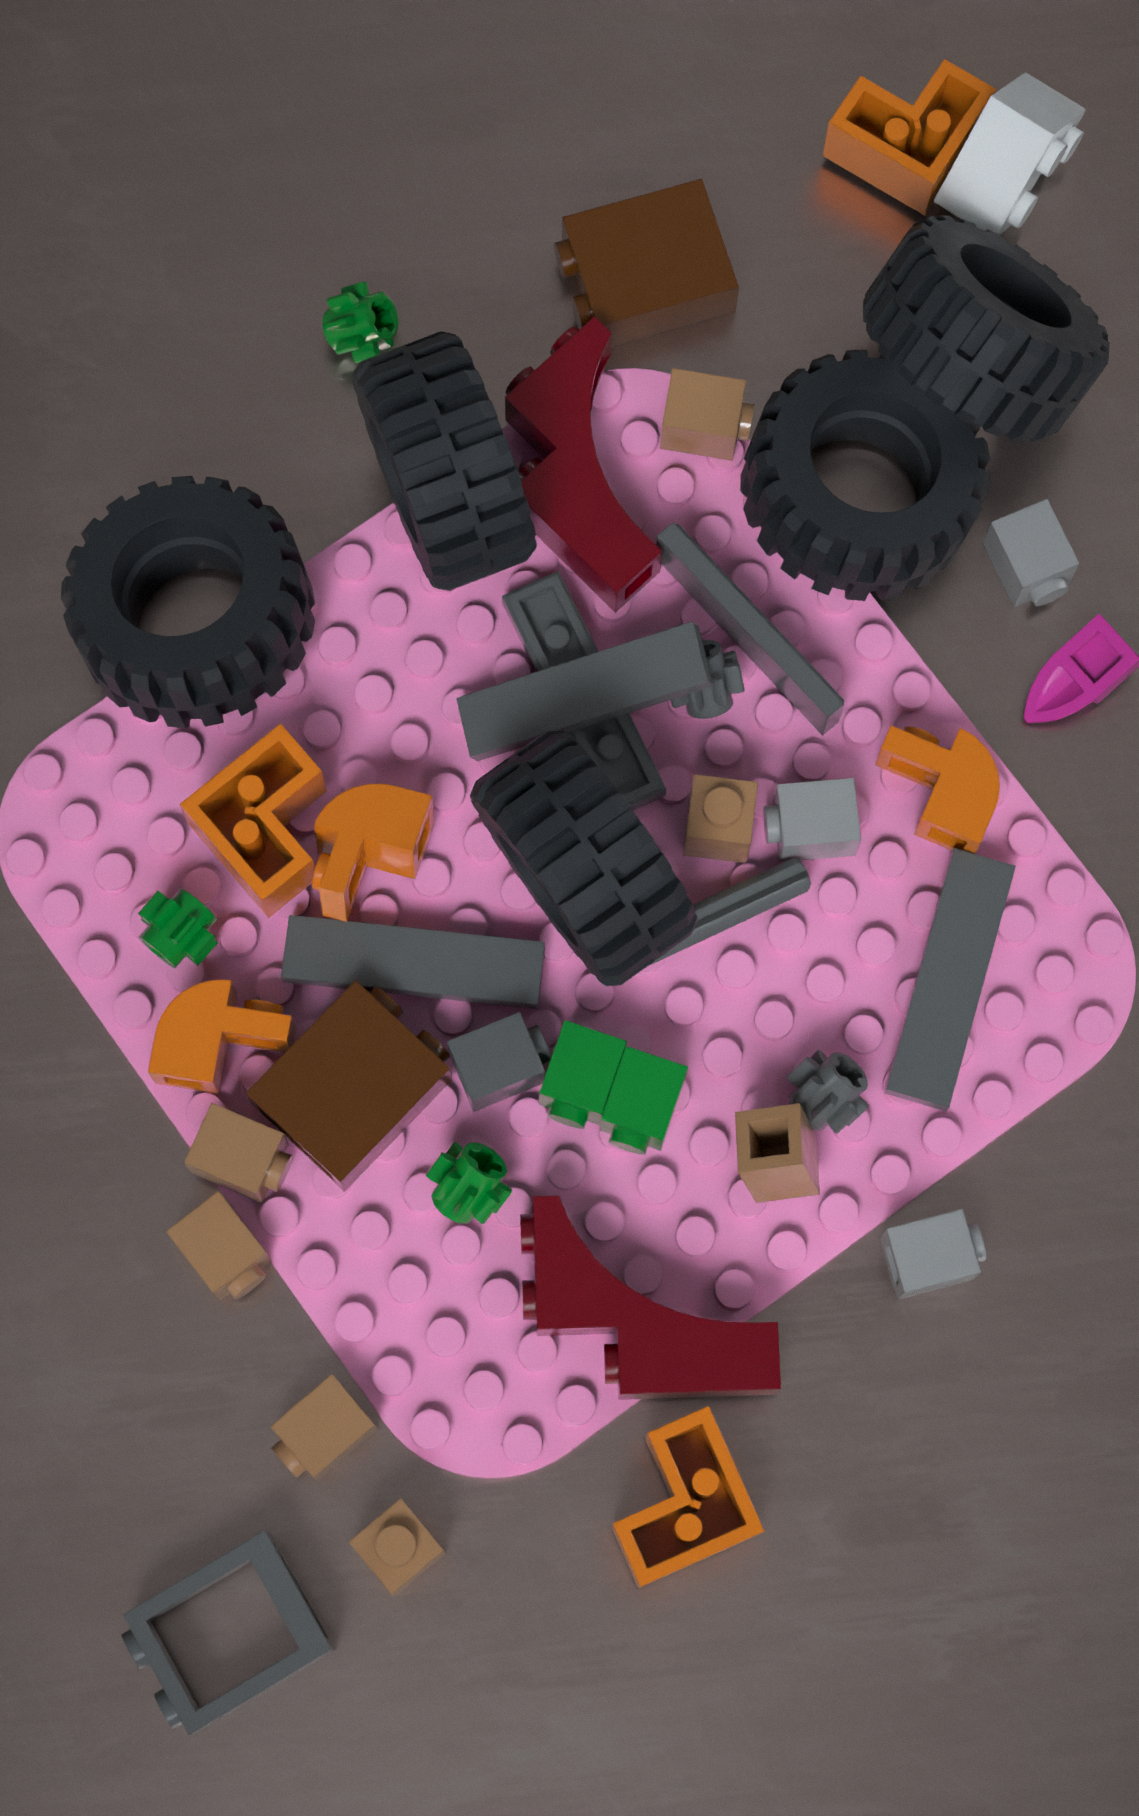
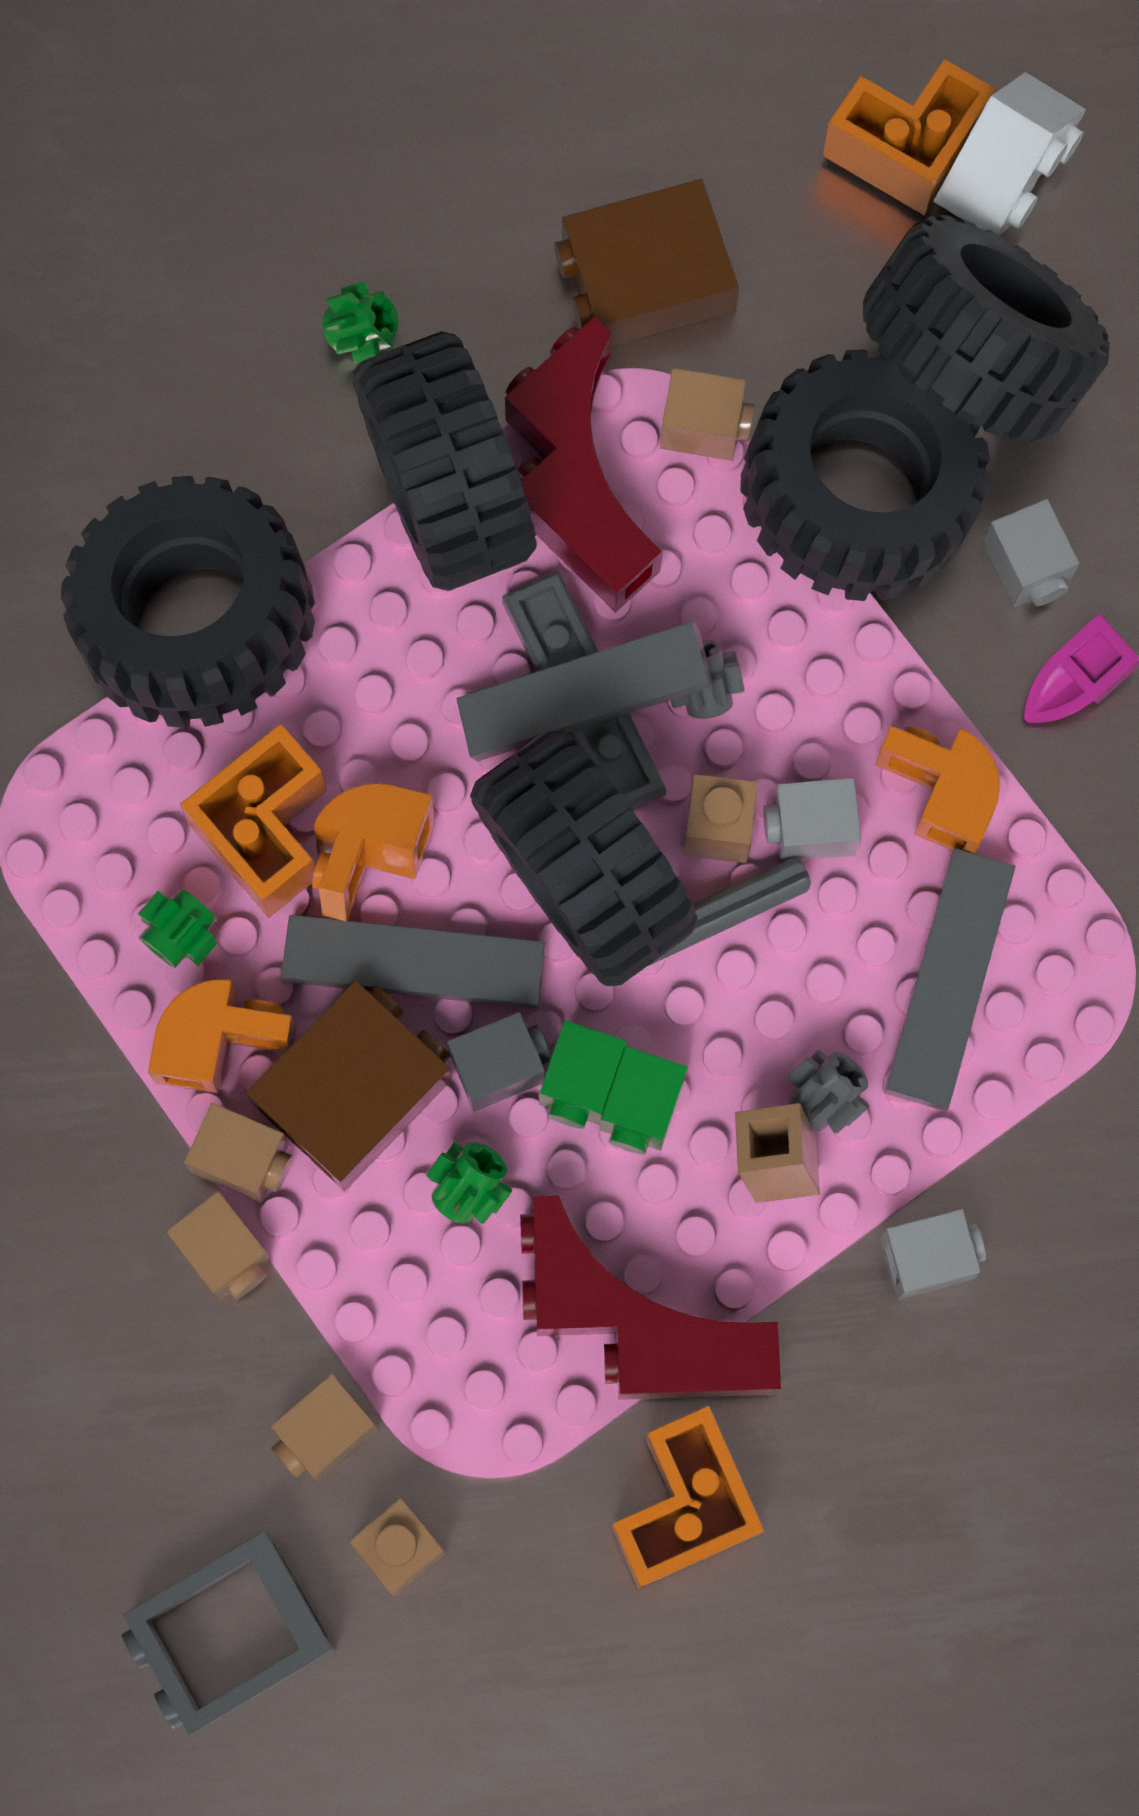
dark grey tile [656,522,844,736] -> none

